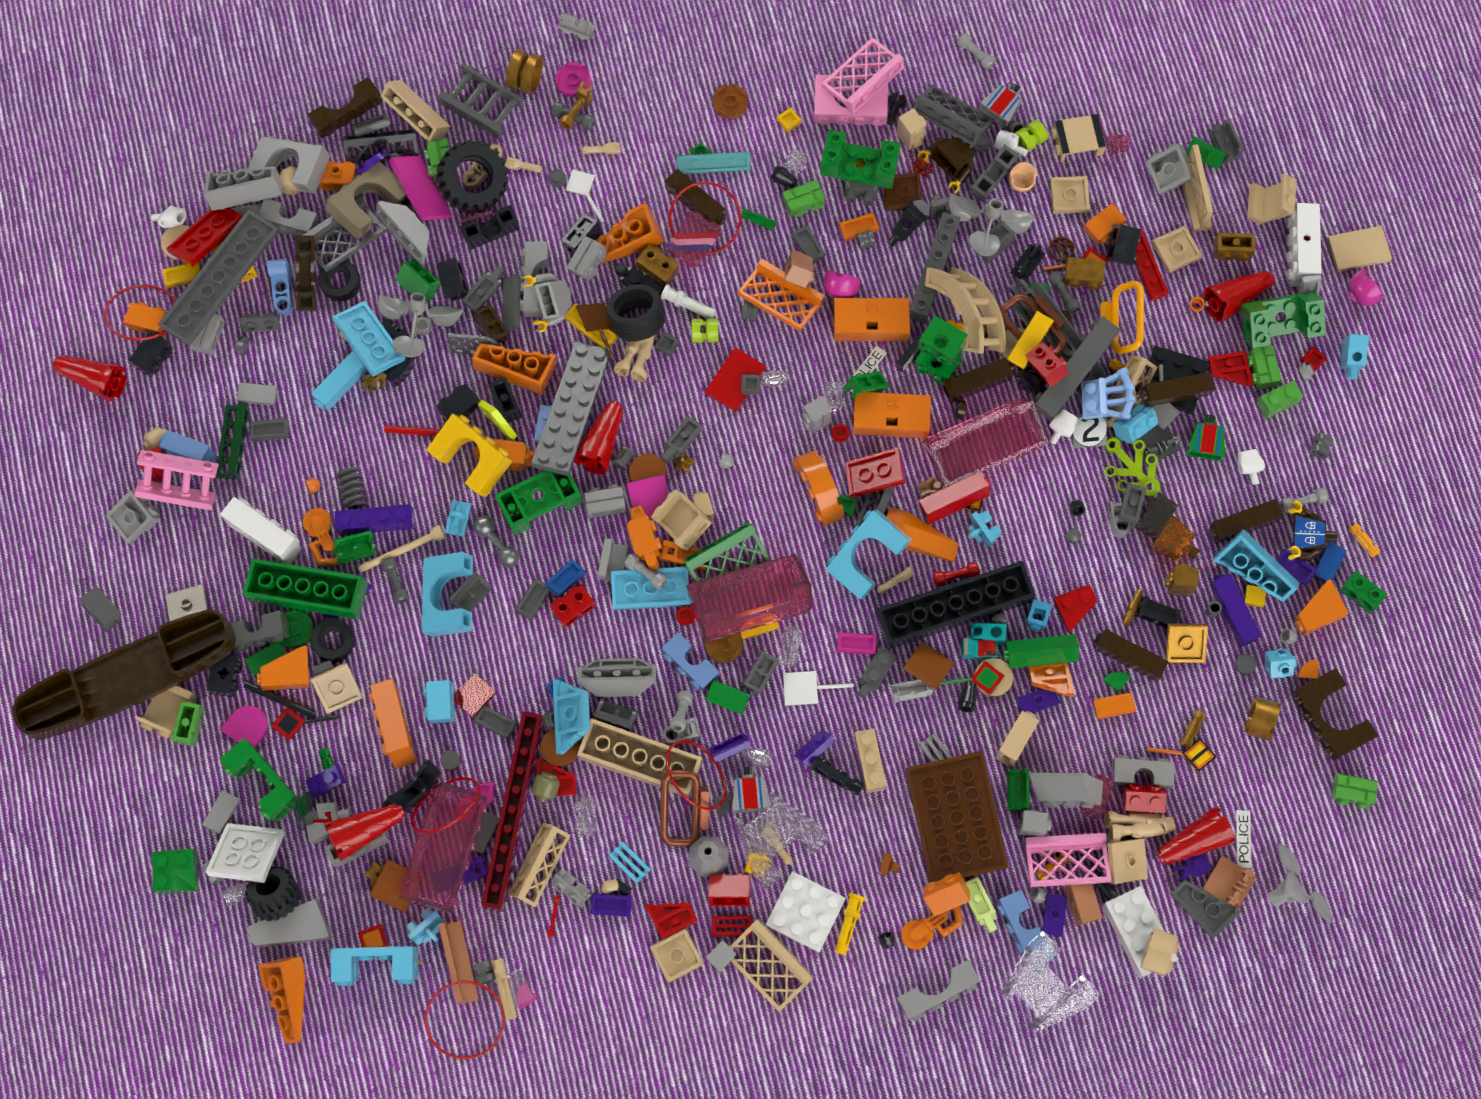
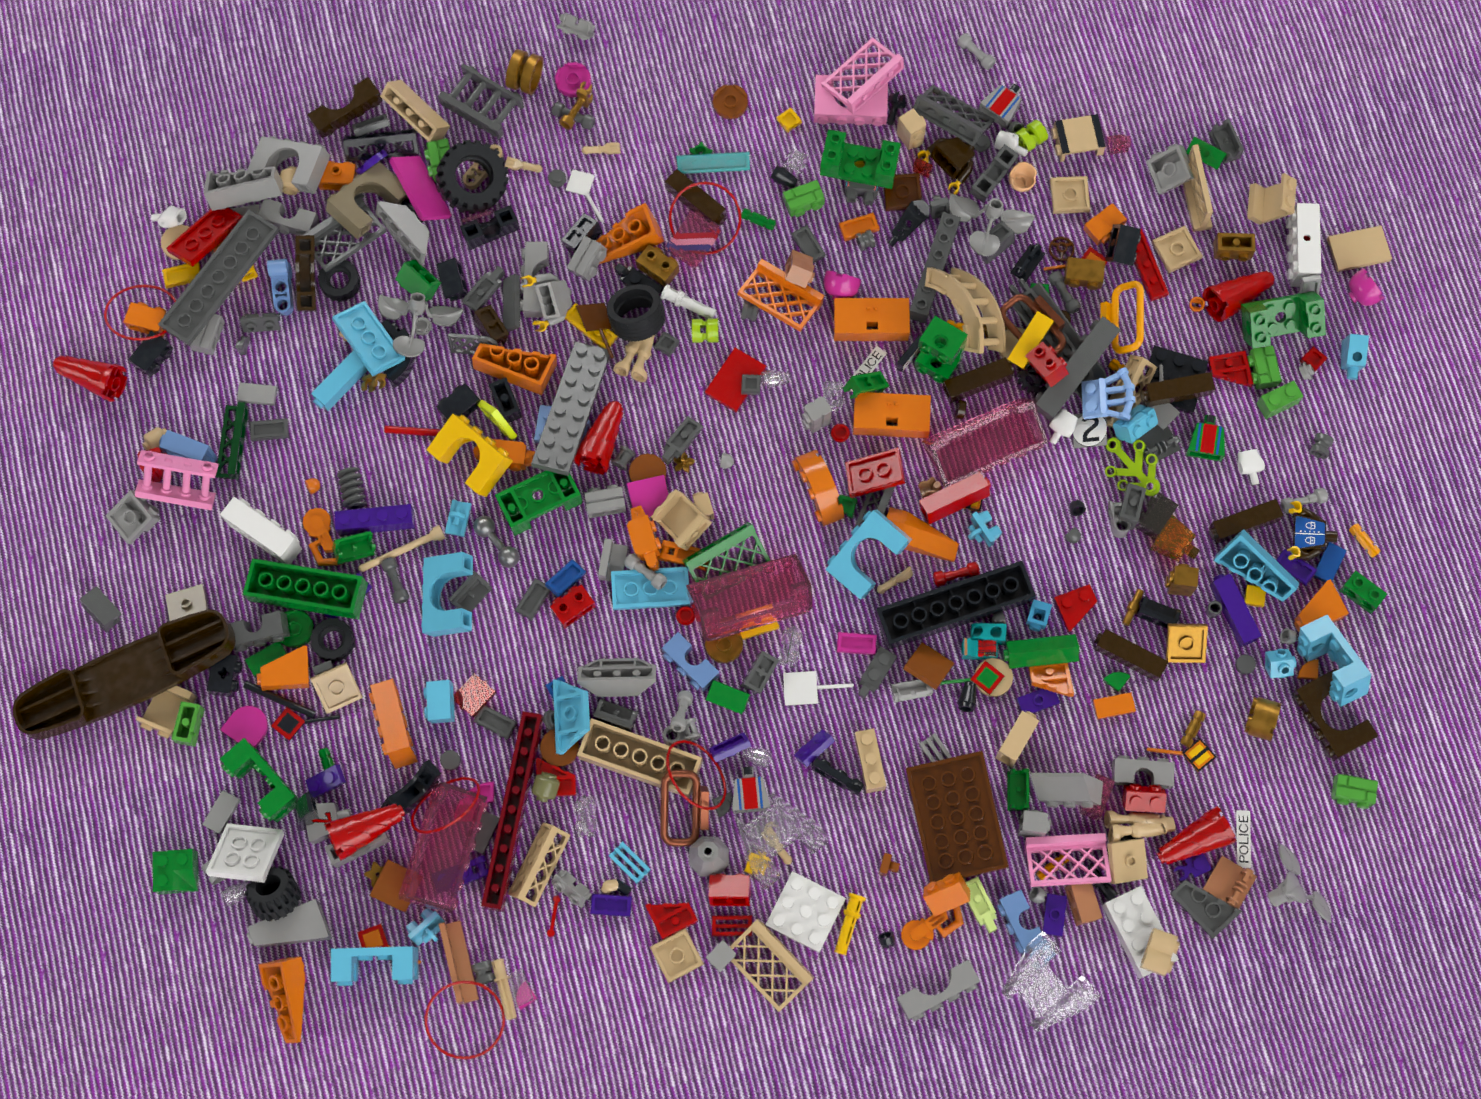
none -> medium azure plate [1297,615,1372,707]

